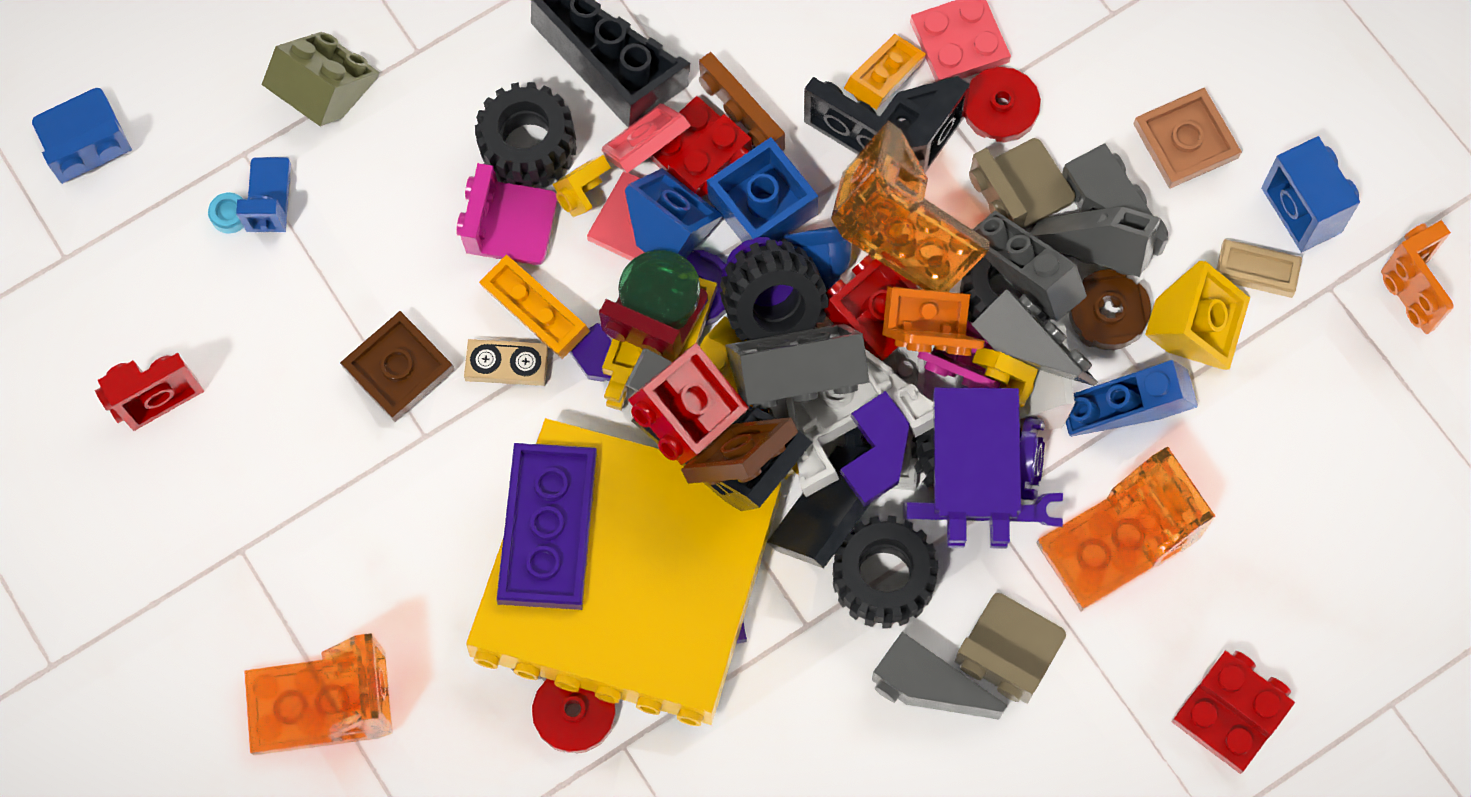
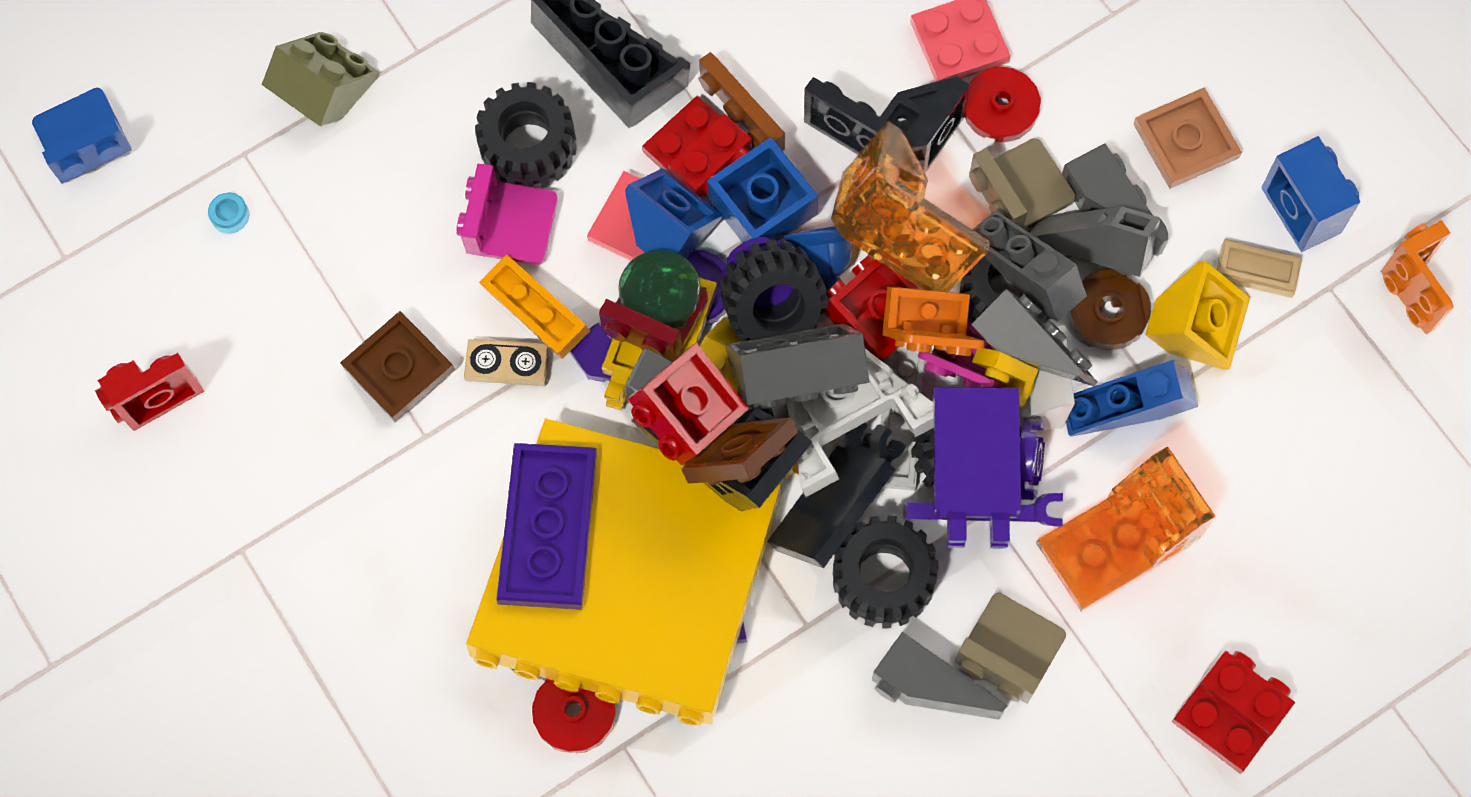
blue bracket [236,157,291,232] -> none
clear orange bracket [244,633,393,756] -> none
yellow bracket [552,155,611,217] -> none
coral plate [601,103,691,174] -> none
dark purple tile [840,391,910,507] -> none
light orange plate [843,33,926,110] -> none

